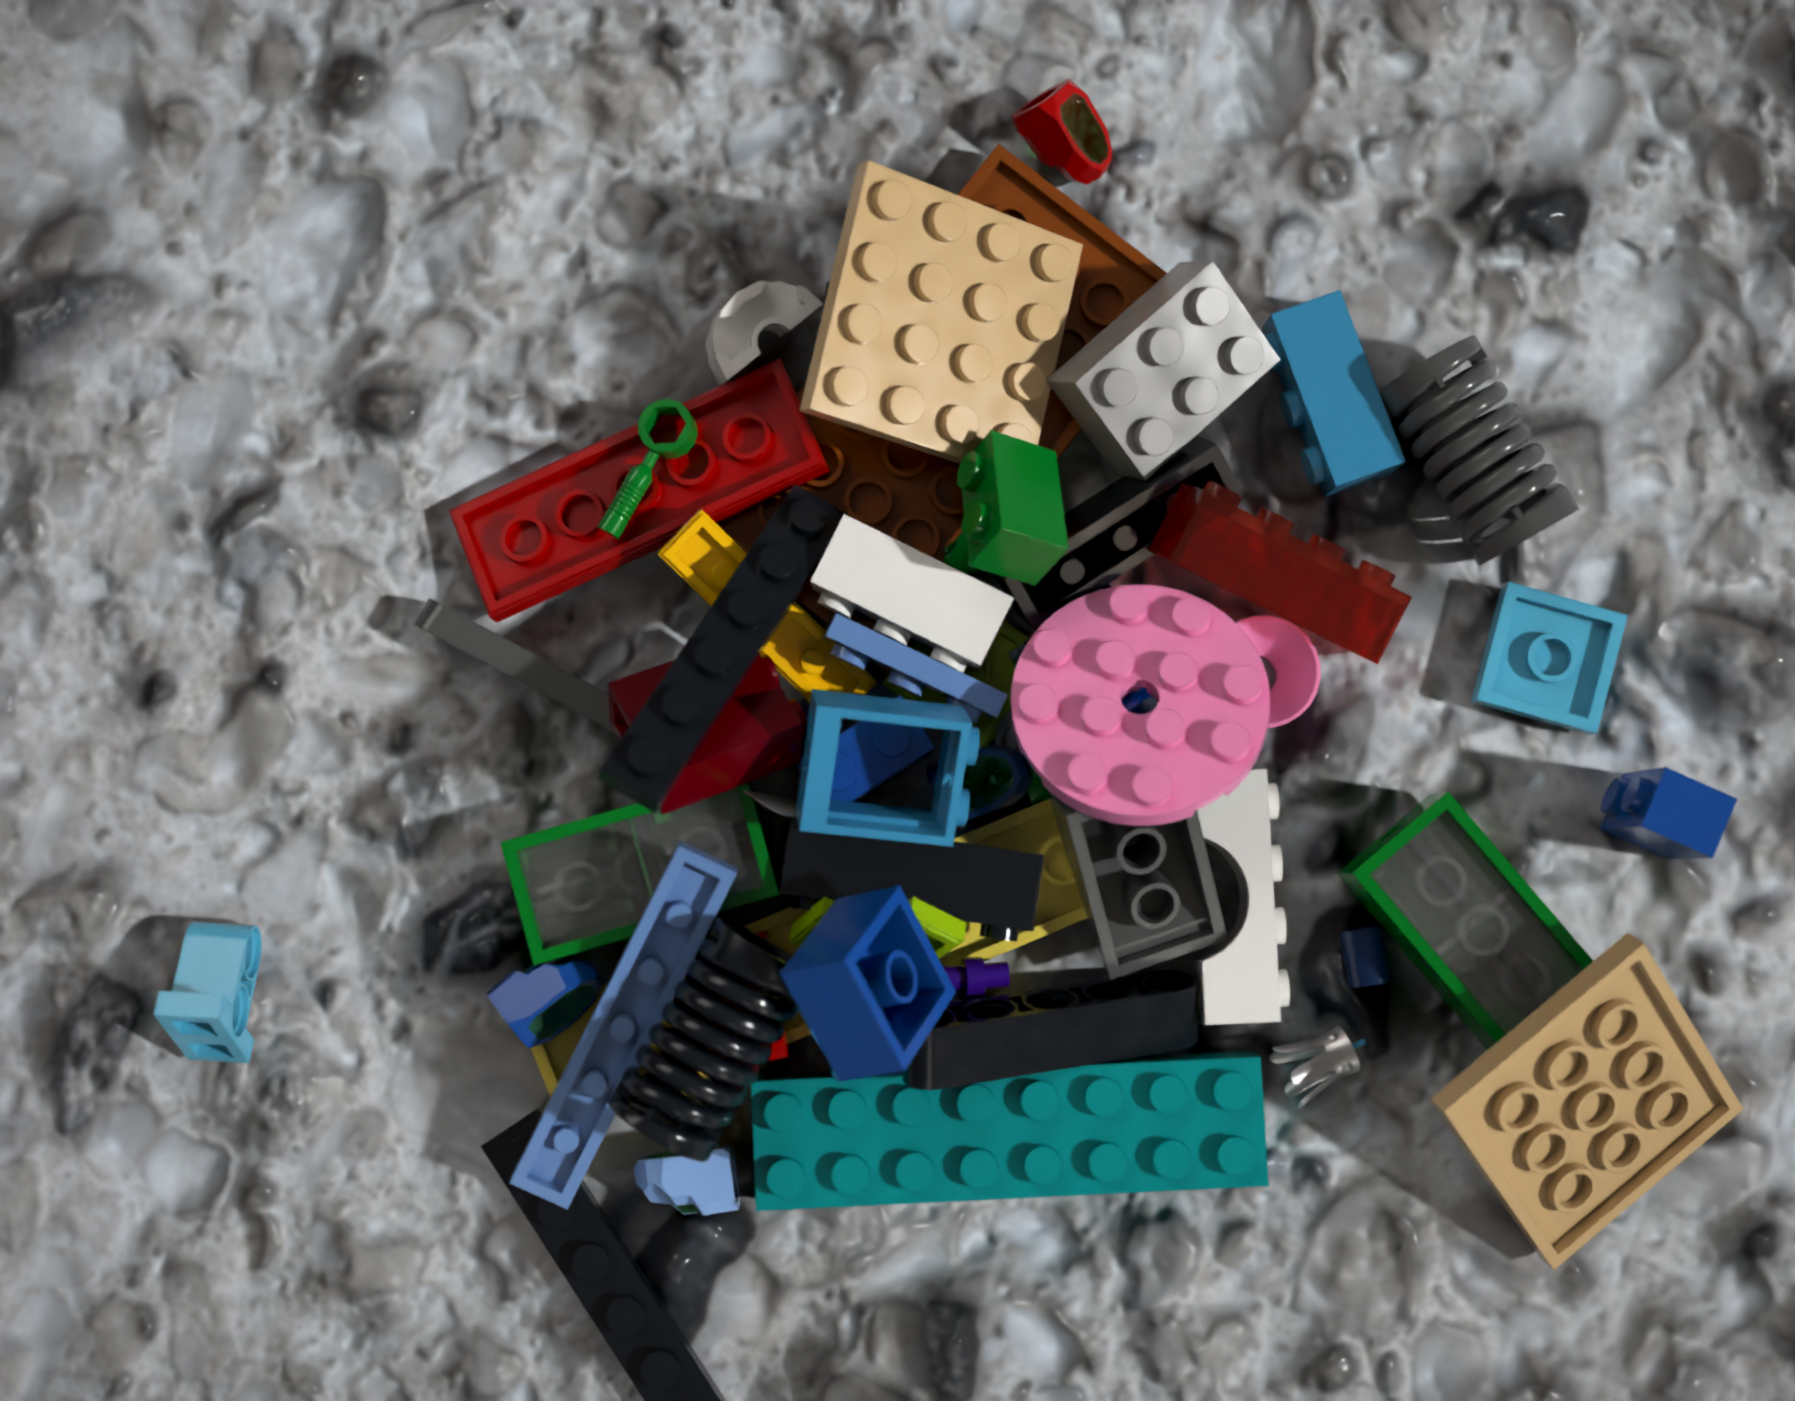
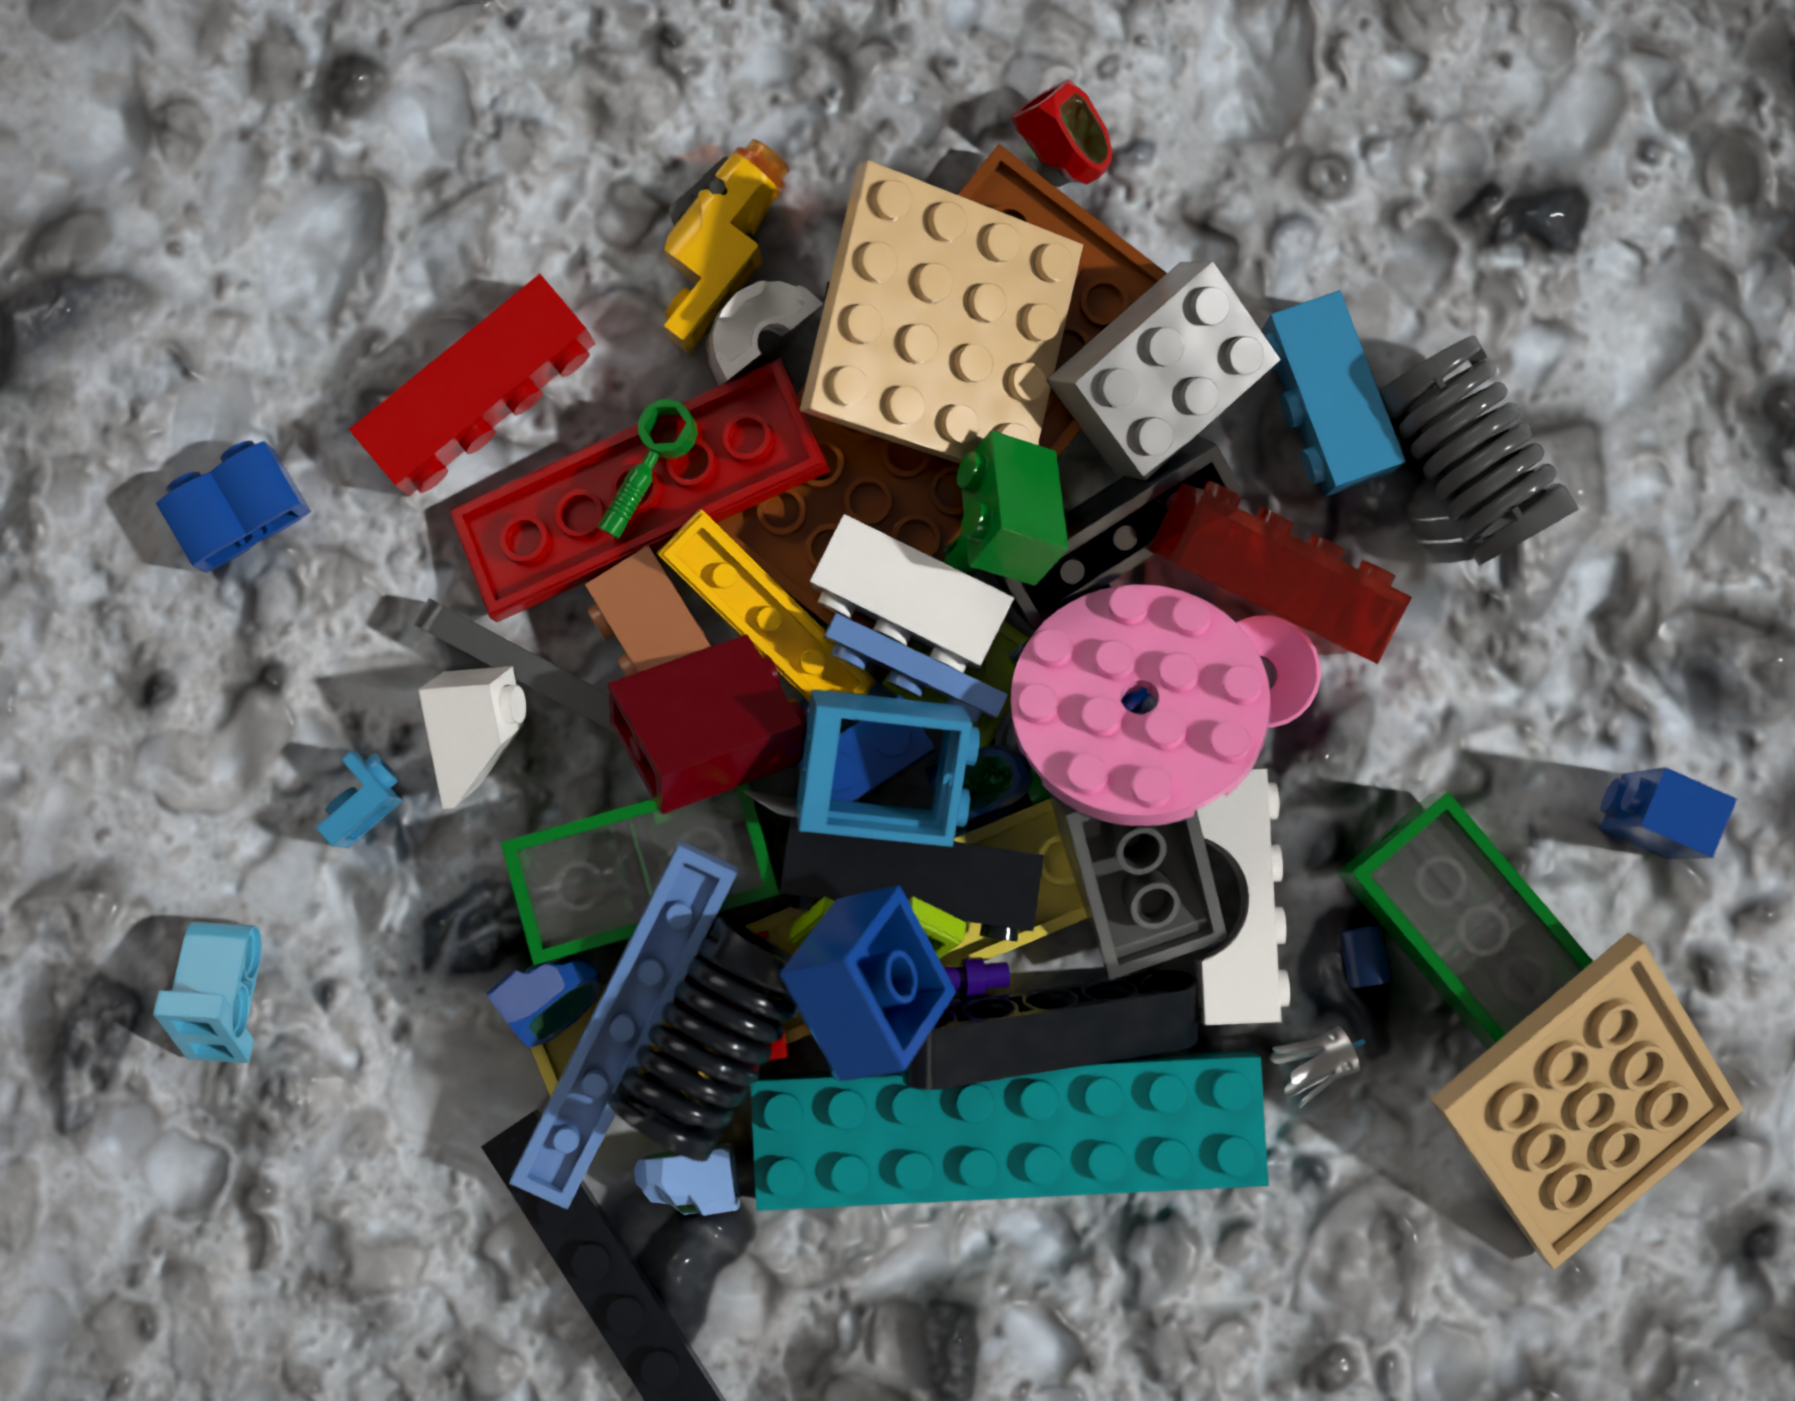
black plate [598,484,848,814] -> none
medium azure plate [1471,581,1628,735] -> none
none -> blue brick [156,441,311,573]
none -> dark azure bracket [316,750,404,848]
none -> red brick [348,273,595,496]
none -> white slope [418,666,526,809]
none -> nougat brick [585,545,712,676]
none -> yellow plate [663,139,790,355]

